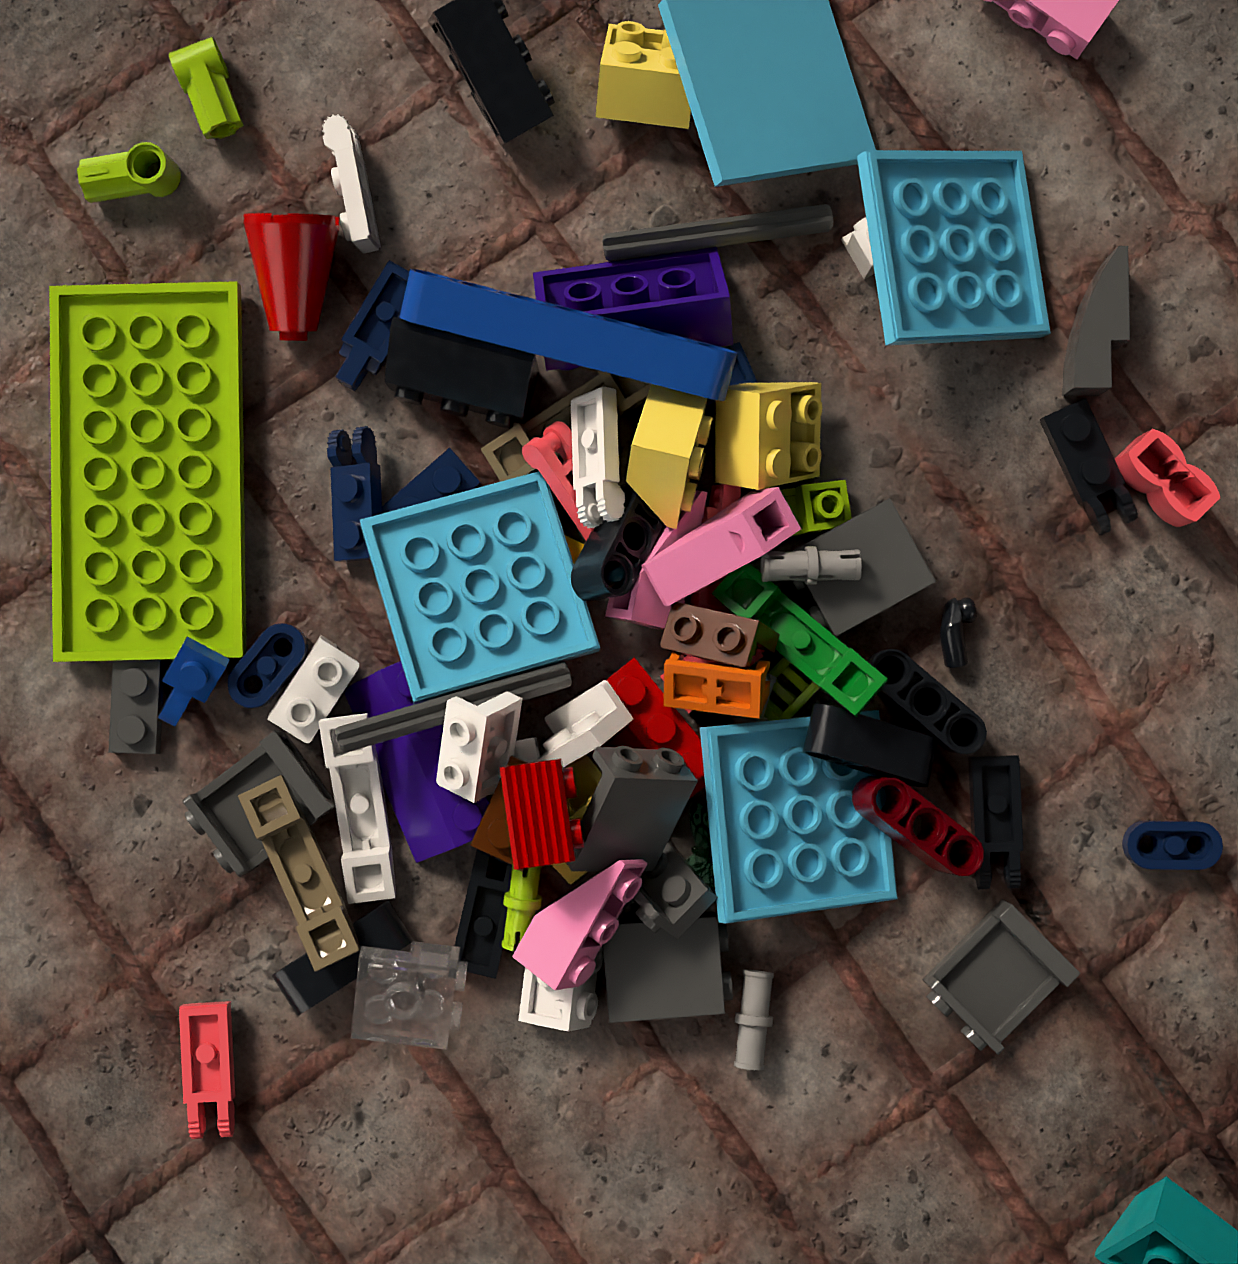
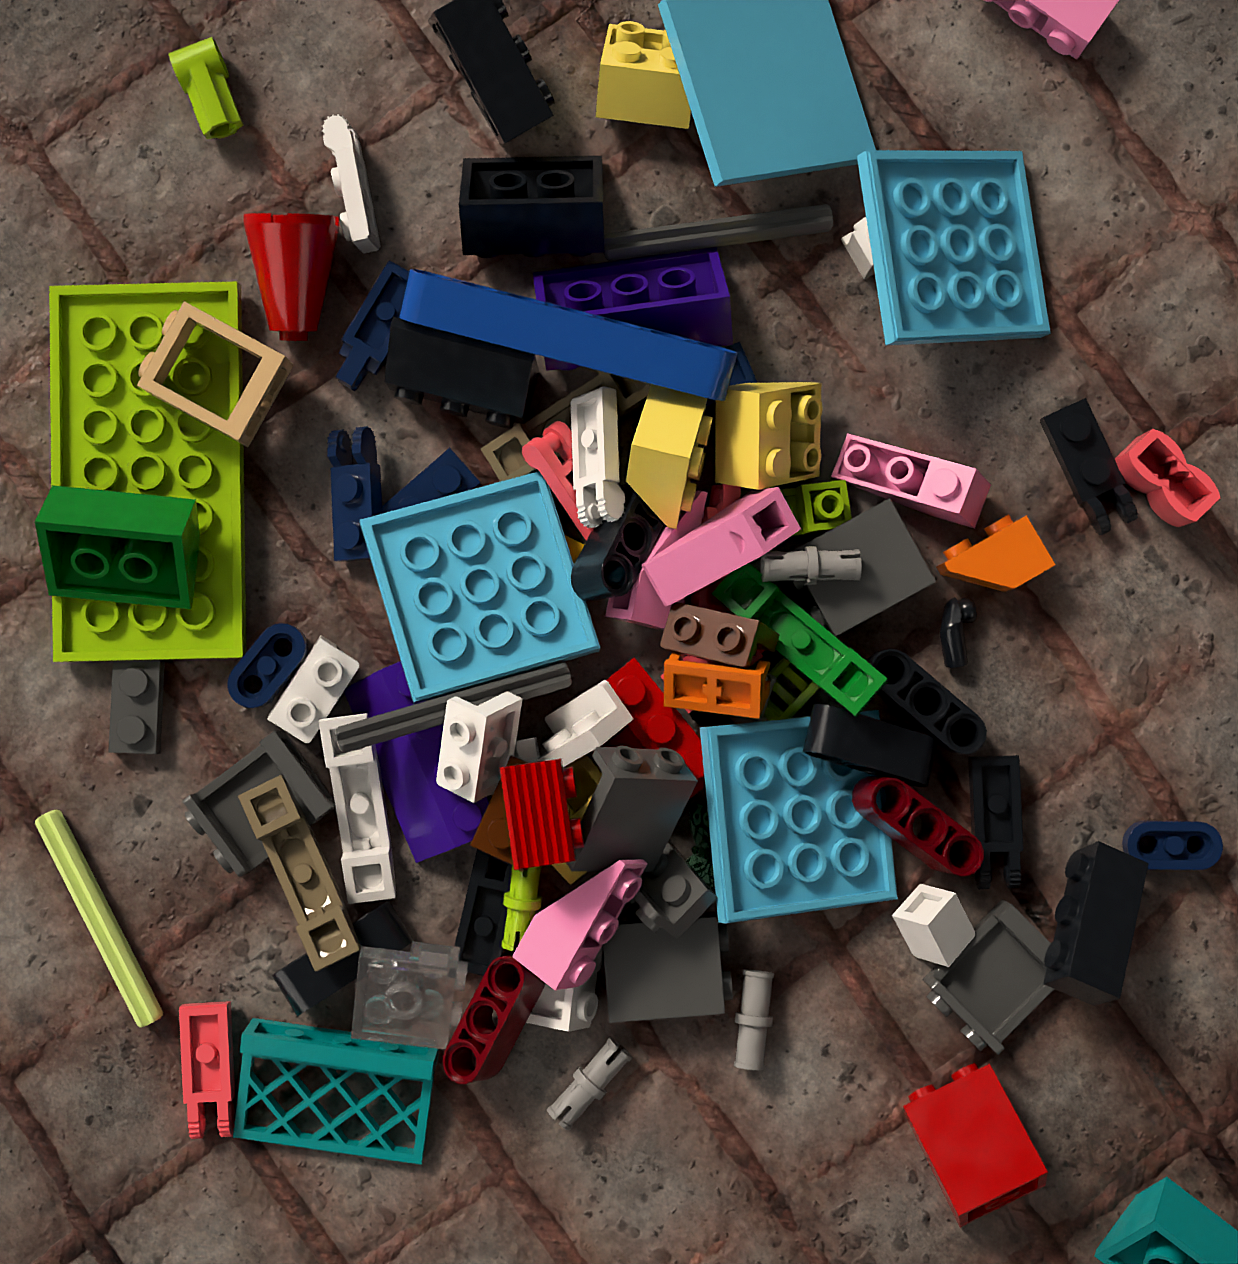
lime piece [77,142,181,203] -> none
blue plate [158,637,230,727] -> none
dark grey slope [1062,246,1130,396] -> none
none -> green slope [35,485,200,609]
none -> yellowish green axle [35,810,163,1028]
none -> tan window [137,301,294,447]
none -> teal fence [233,1018,440,1165]
none -> dark red beam [443,955,546,1084]
none -> black slope [459,155,604,258]
none -> light grey pin [547,1037,633,1130]
none -> bright pink slope [831,433,991,529]
none -> white panel [892,884,975,967]
none -> red slope [903,1063,1048,1228]
none -> orange slope [936,514,1056,592]
none -> black brick [1043,841,1149,1006]

